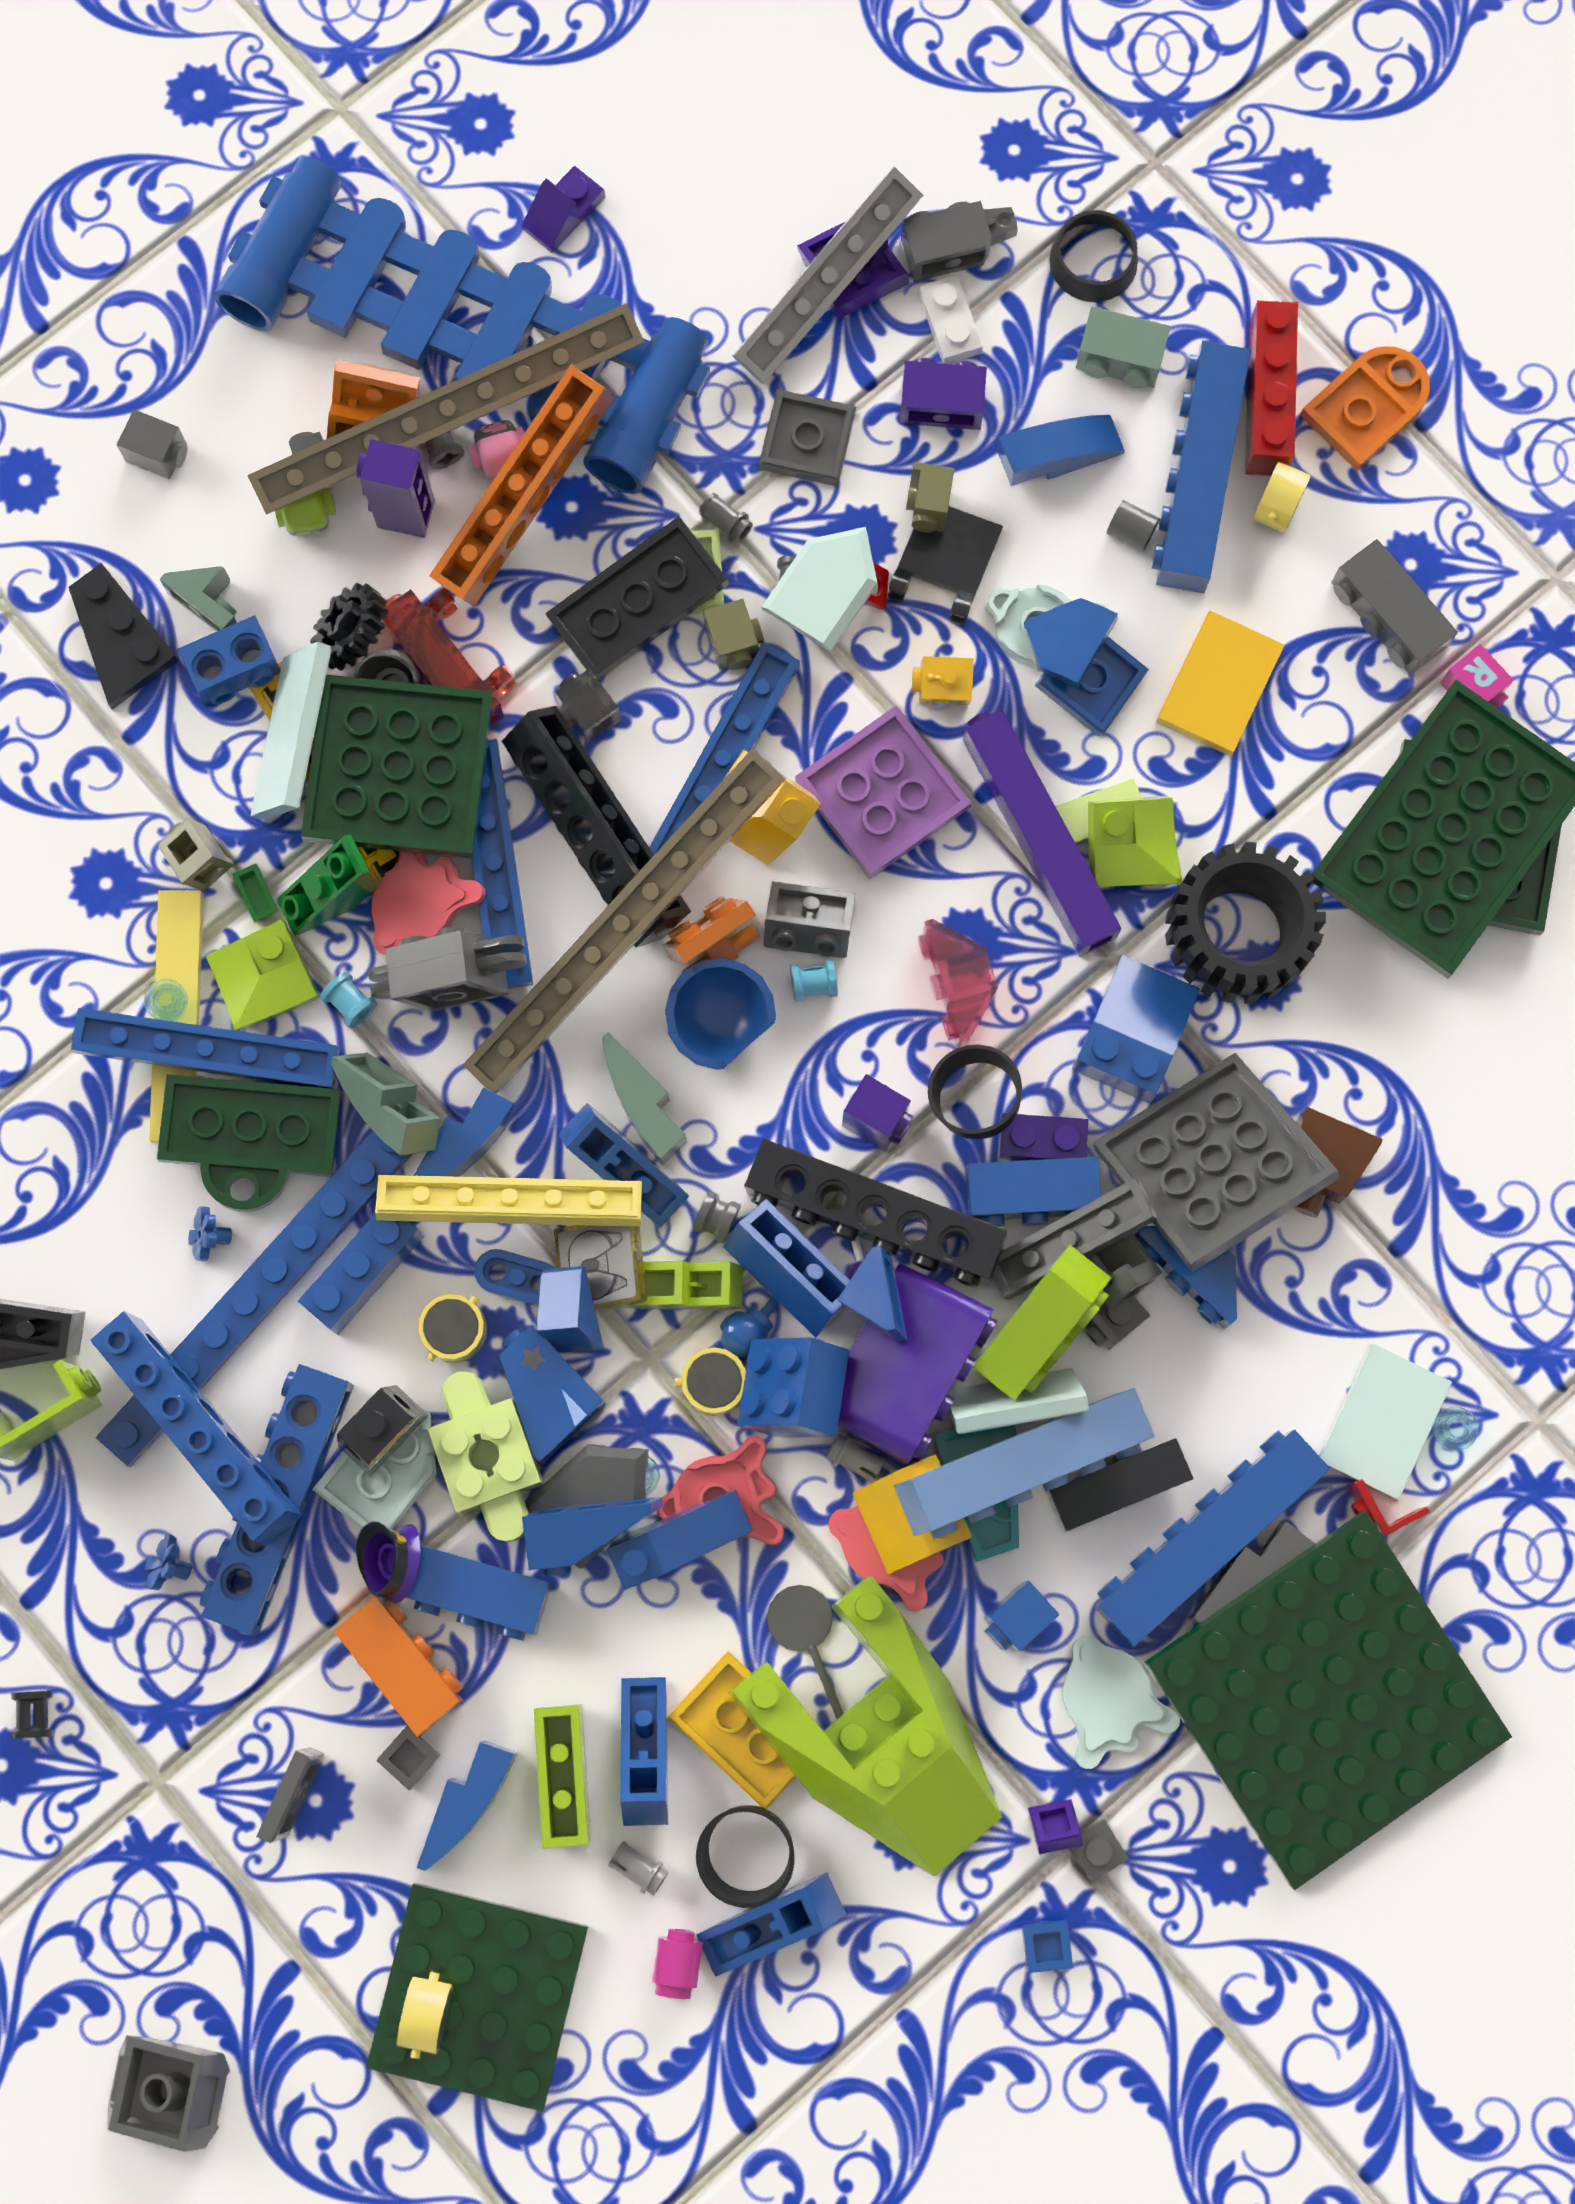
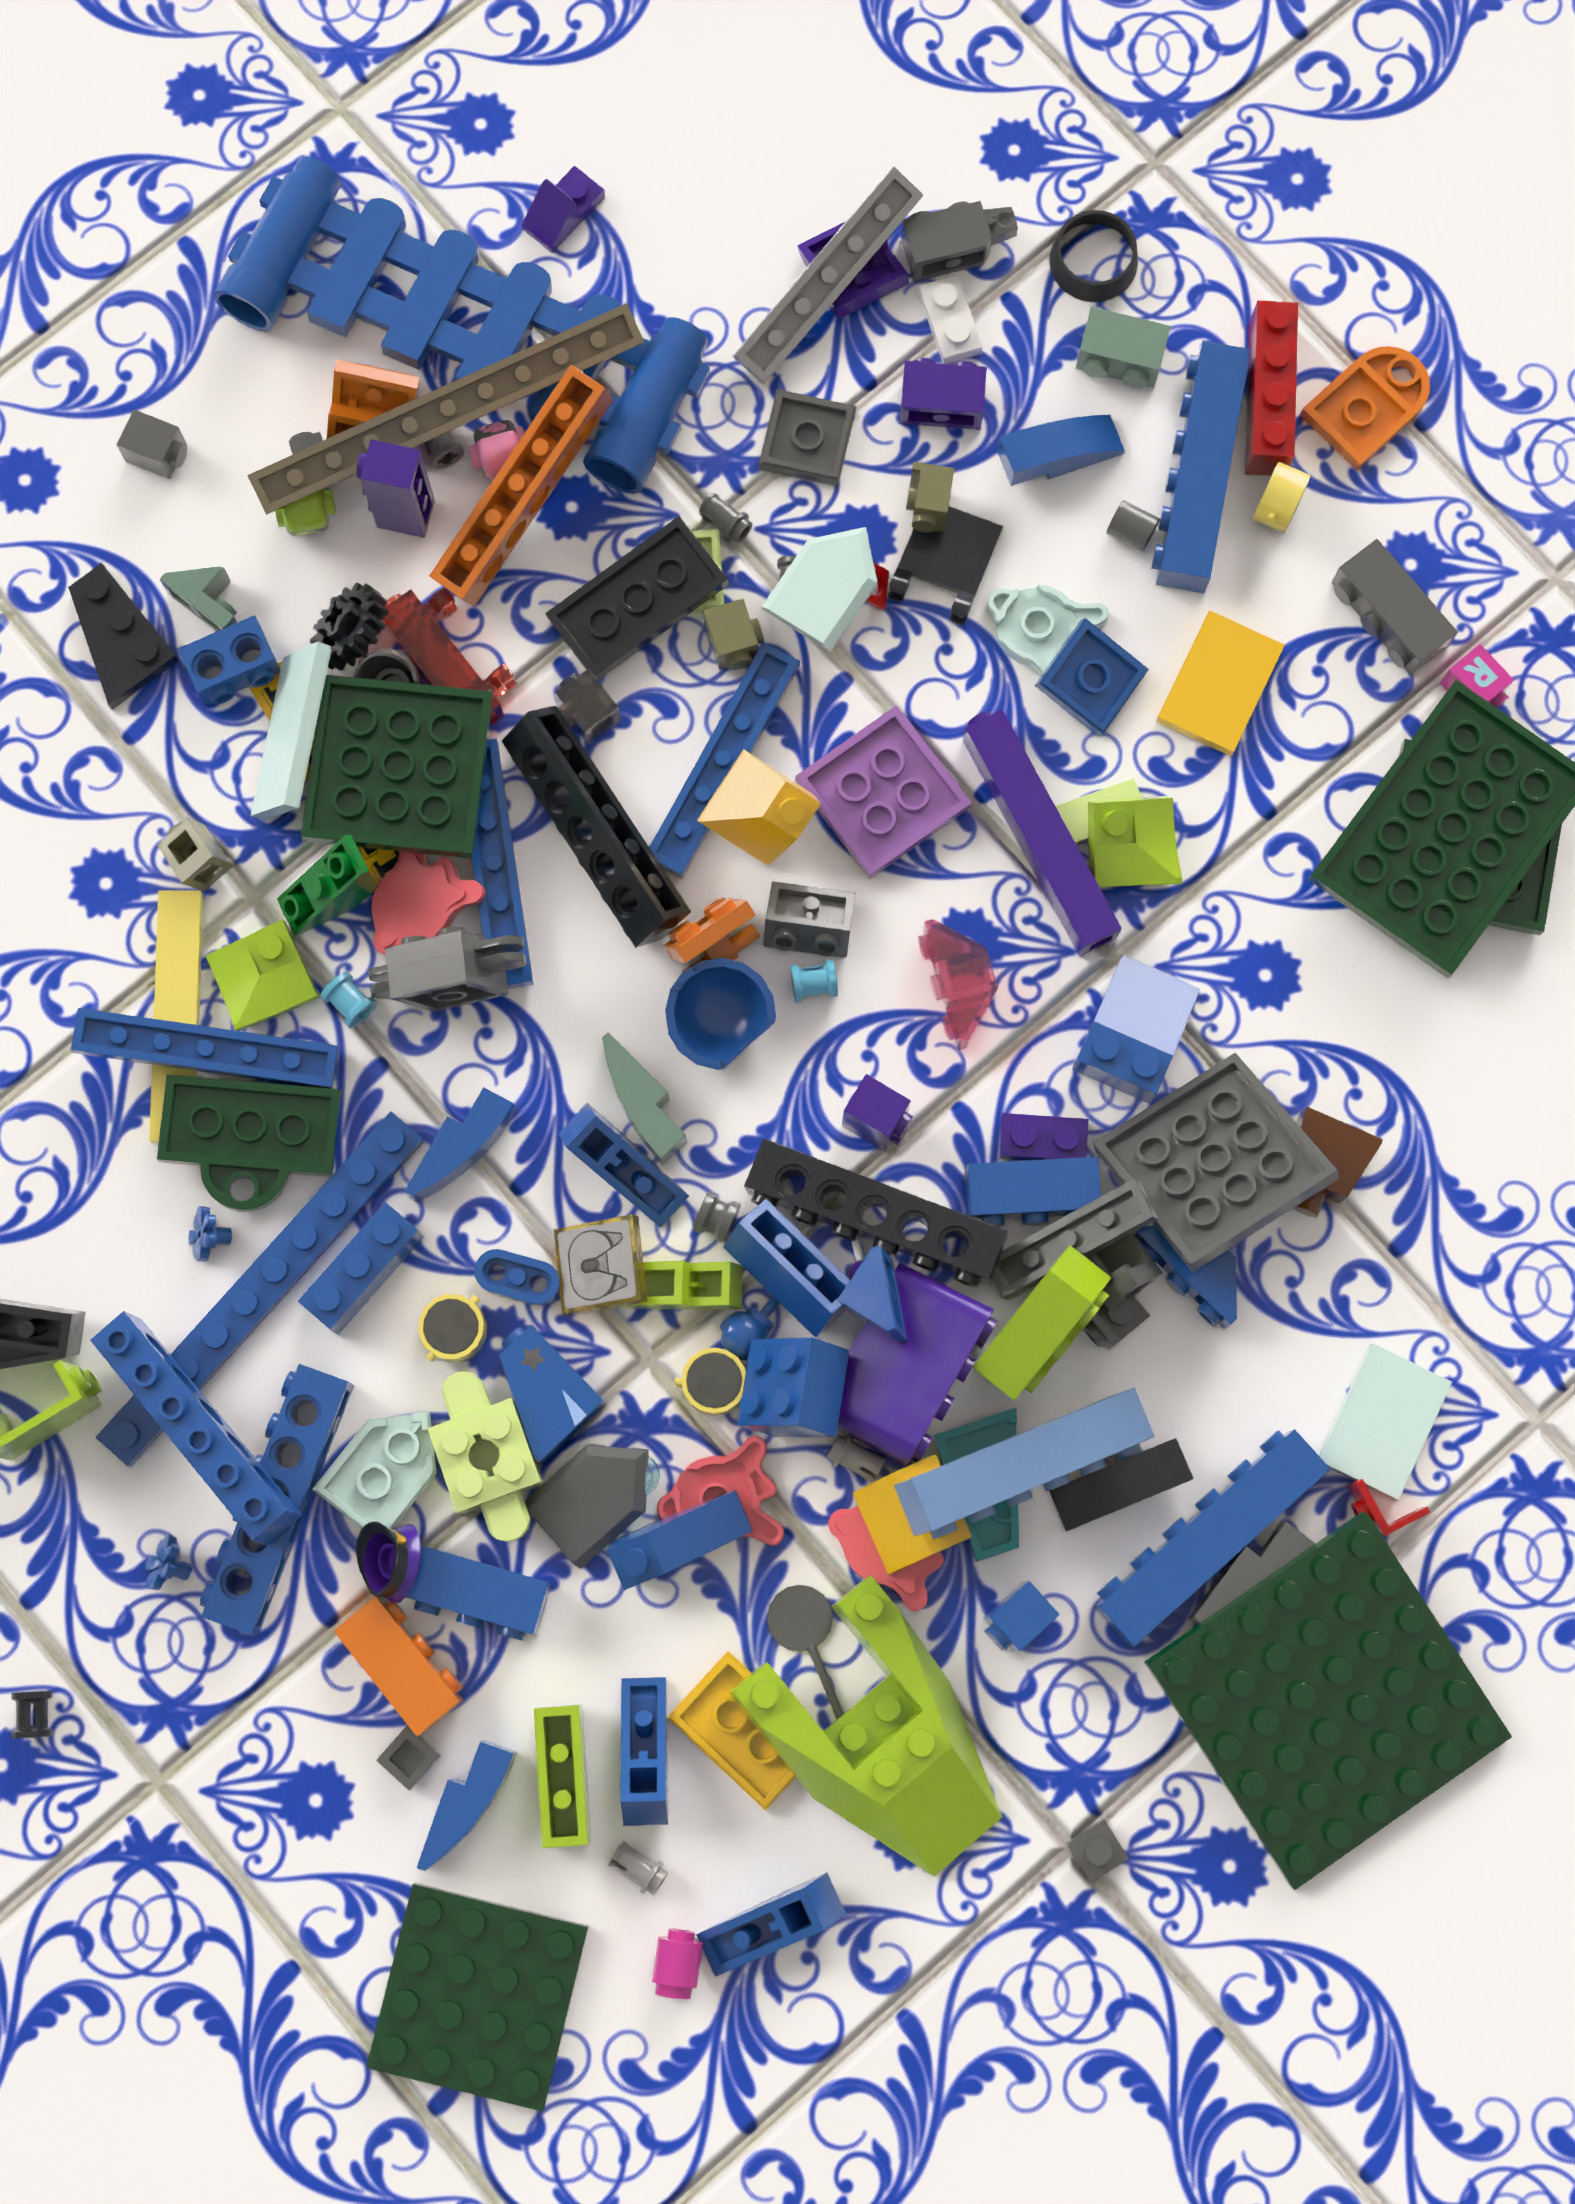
dark grey slope [107,2035,230,2152] -> none
clear light blue plate [144,979,188,1021] -> none
green piece [232,863,279,923] -> none
dark grey tile [256,1747,325,1844] -> none
sand green slope [331,1052,441,1155] -> none
black torso [337,1385,429,1477] -> none
light yellow tile [375,1175,642,1227] -> none
light yellow piece [397,1972,453,2059] -> none
dark tan plate [463,748,786,1094] -> none
blue slope [522,1497,663,1576] -> none
slope [536,1266,604,1353] -> none
black tyre [696,1805,795,1908] -> none
yellow head [912,656,974,708] -> none
black tyre [927,1044,1022,1140] -> none
light aqua tile [948,1368,1089,1434] -> none
blue plate [1021,1920,1073,1973] -> none
blue slope [1024,598,1118,689] -> none
dark purple tile [1028,1799,1083,1855] -> none
light aqua tile [1062,1635,1180,1769] -> none
black tyre [1165,842,1326,1004] -> none
clear light blue plate [1433,1407,1478,1451] -> none

